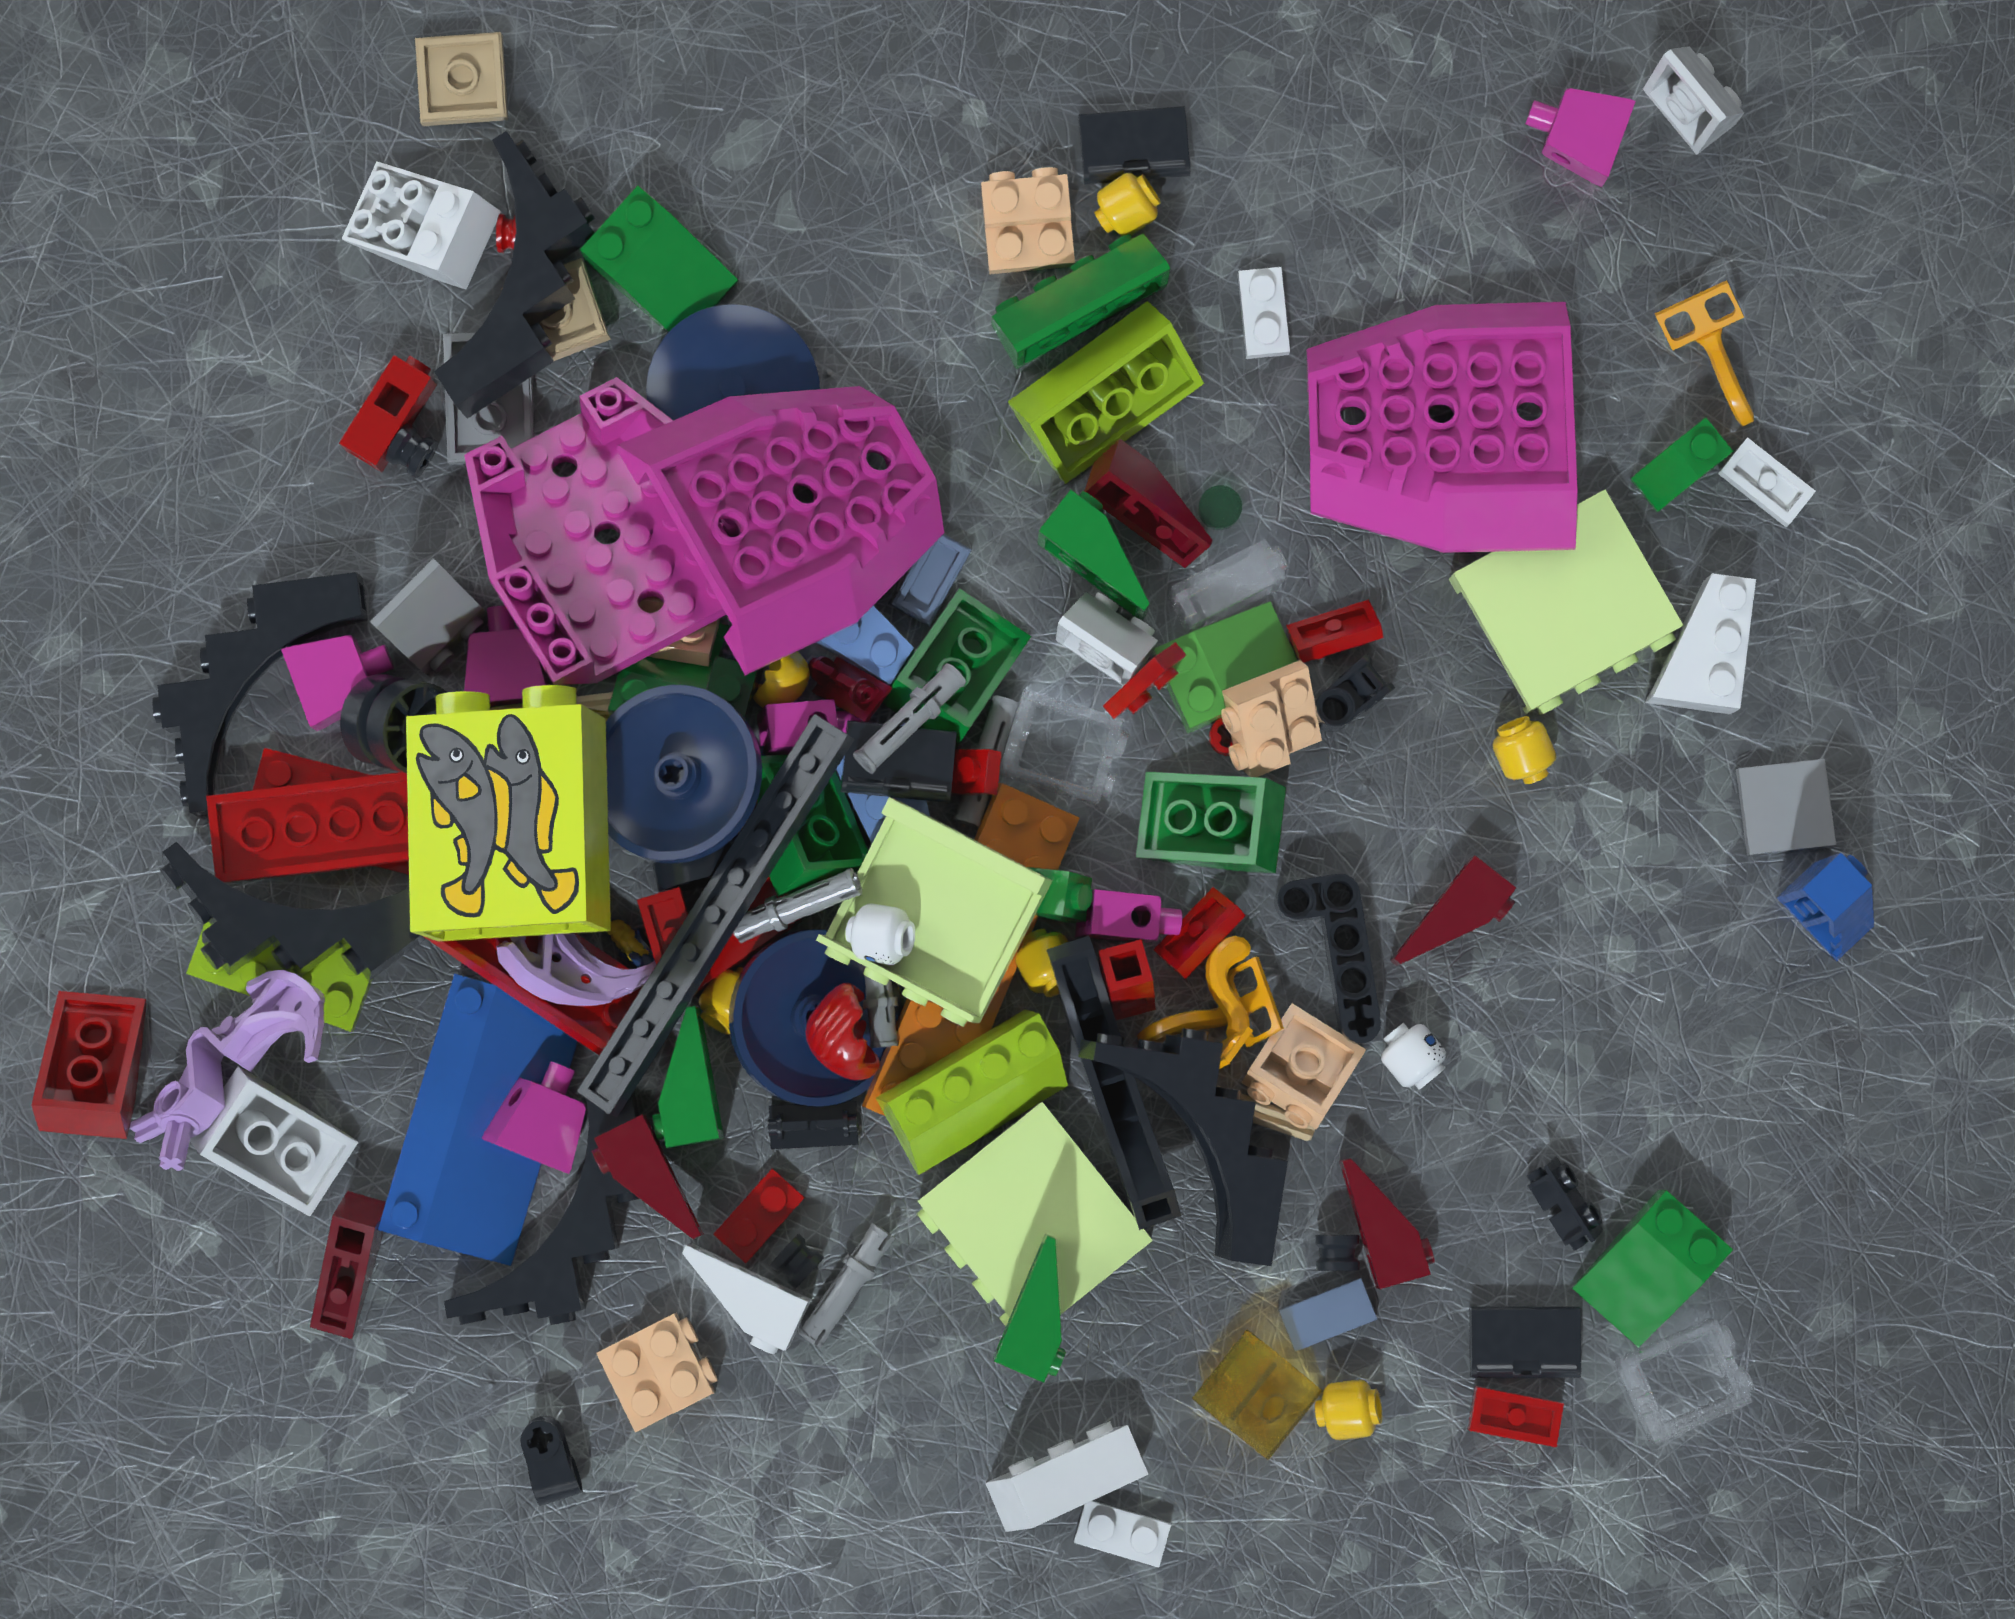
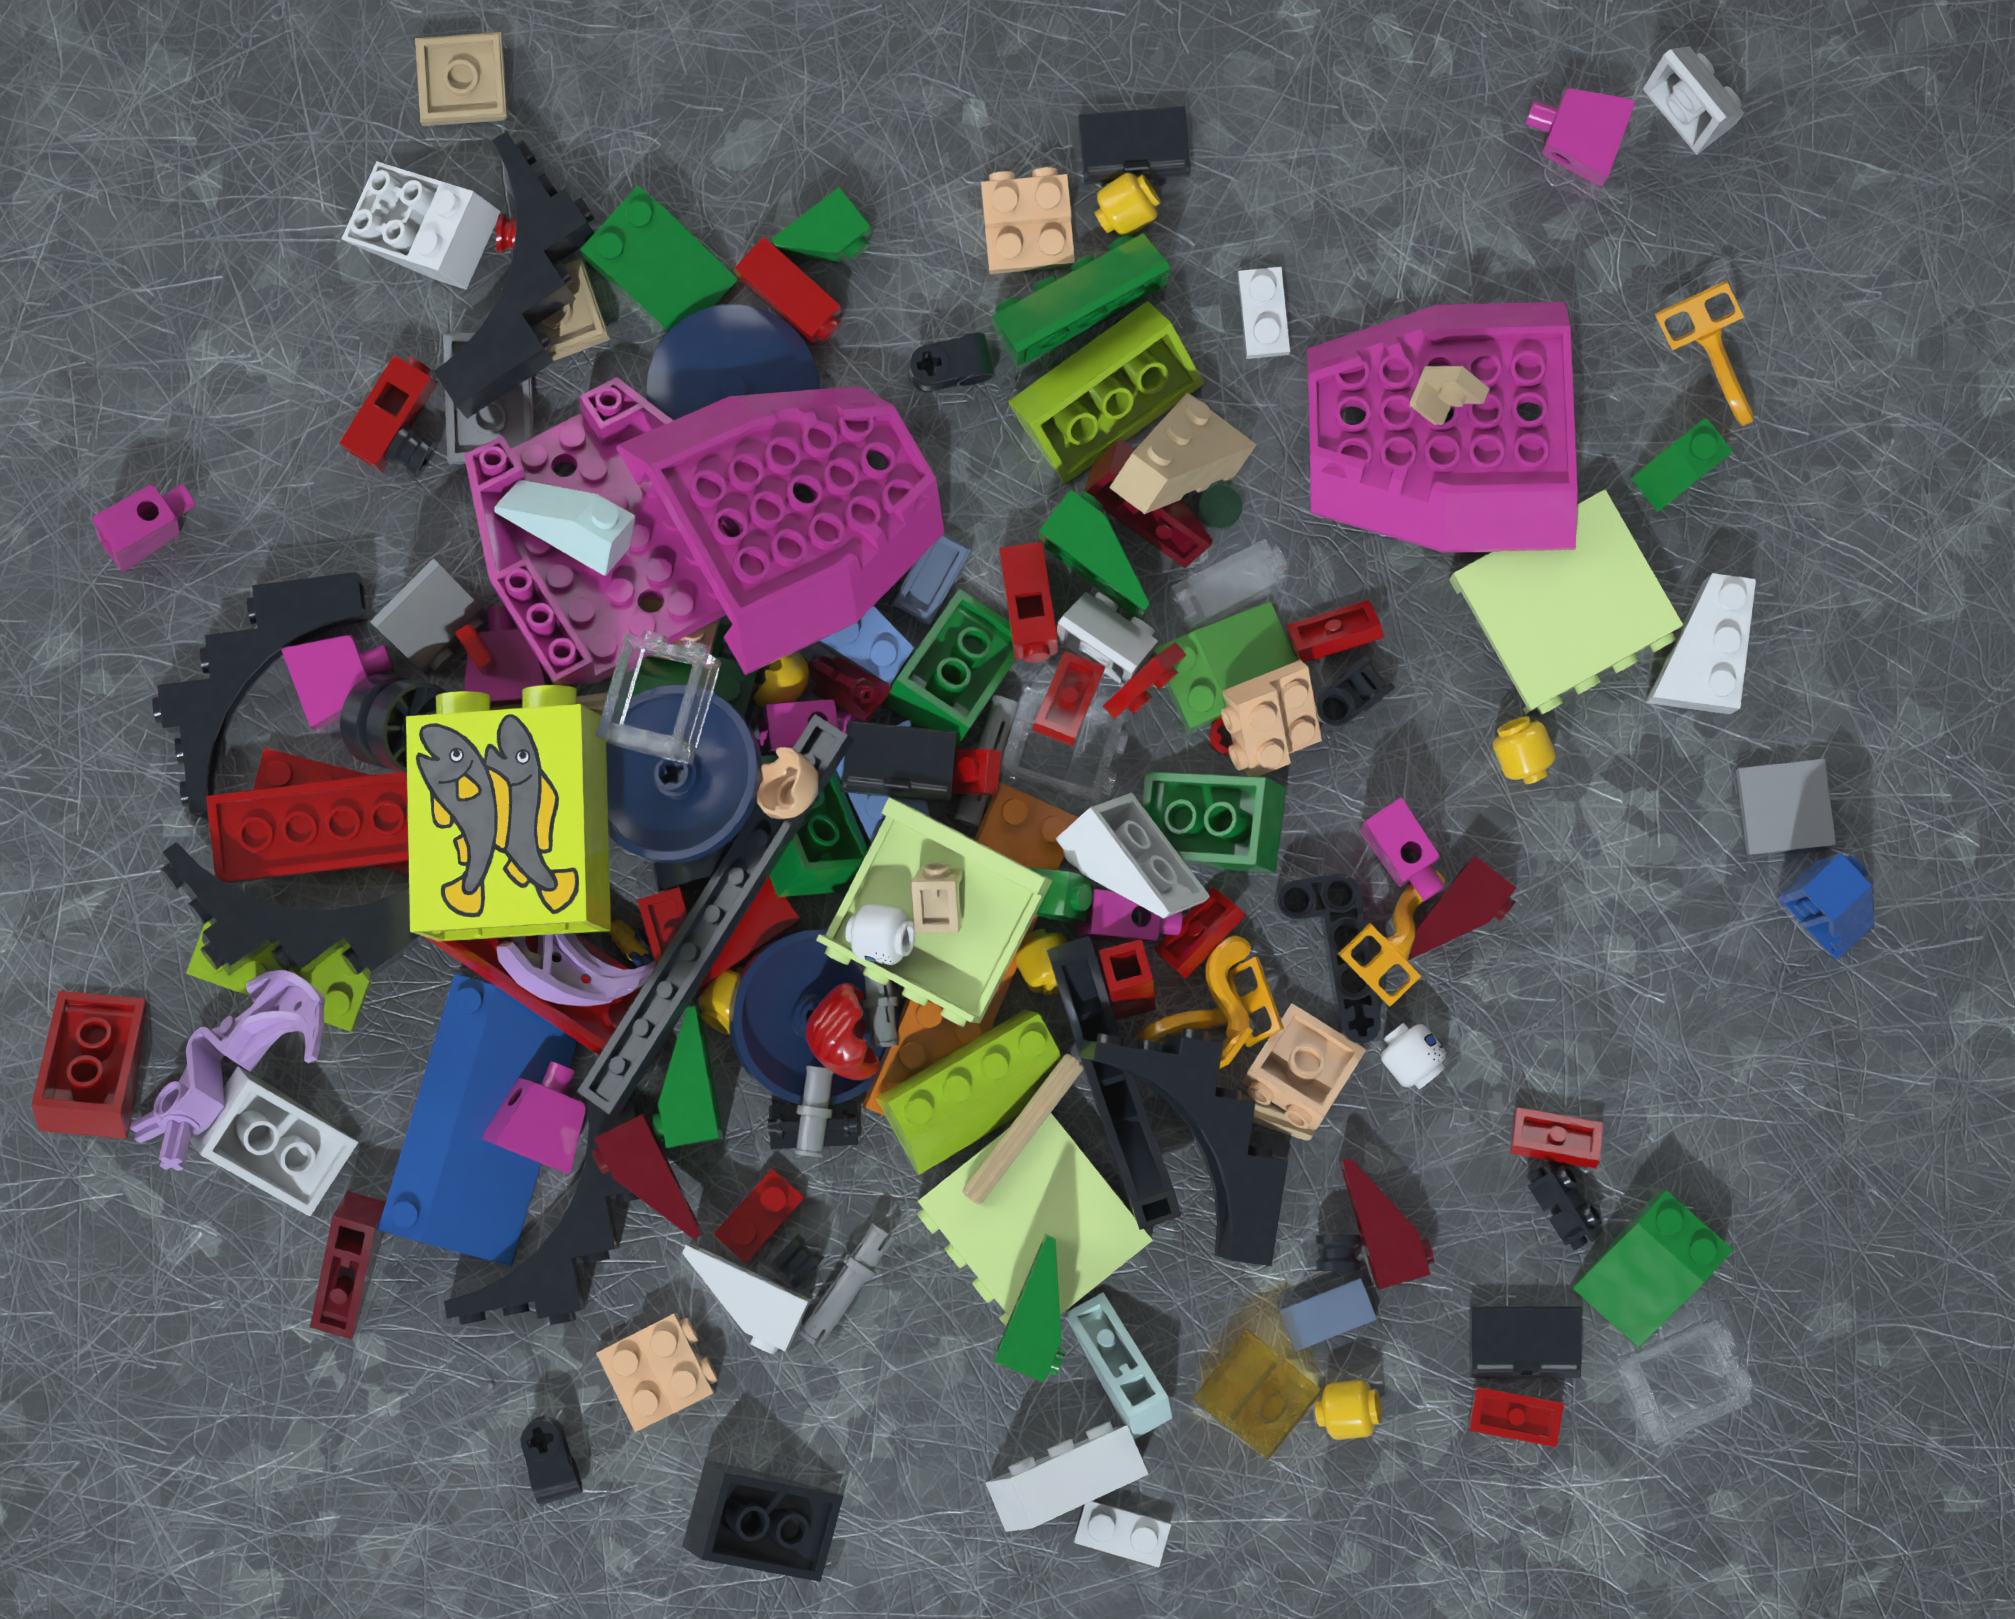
light grey pin [734,868,862,943] -> none
light grey pin [853,663,966,774] -> none
white plate [1718,437,1816,527] -> none
none -> dark pink torso [92,484,196,573]
none -> red tile [455,624,497,674]
none -> light aqua slope [494,480,635,576]
none -> clear window [596,630,721,765]
none -> black slope [682,1460,844,1582]
none -> red brick [734,236,842,346]
none -> light nougat hair [757,747,818,819]
none -> green slope [771,187,872,263]
none -> light grey pin [795,1066,834,1158]
none -> black piece [909,333,995,392]
none -> tan bracket [911,863,962,933]
none -> tan axle [963,1054,1084,1204]
none -> red brick [999,542,1058,663]
none -> red plate [1032,651,1105,746]
none -> white slope [1056,793,1210,918]
none -> light aqua slope [1065,1293,1172,1439]
none -> tan wedge [1109,392,1257,514]
none -> light orange piece [1338,870,1445,1007]
none -> dark pink torso [1359,797,1446,901]
none -> tan bracket [1410,366,1490,425]
none -> plate [1510,1107,1603,1169]

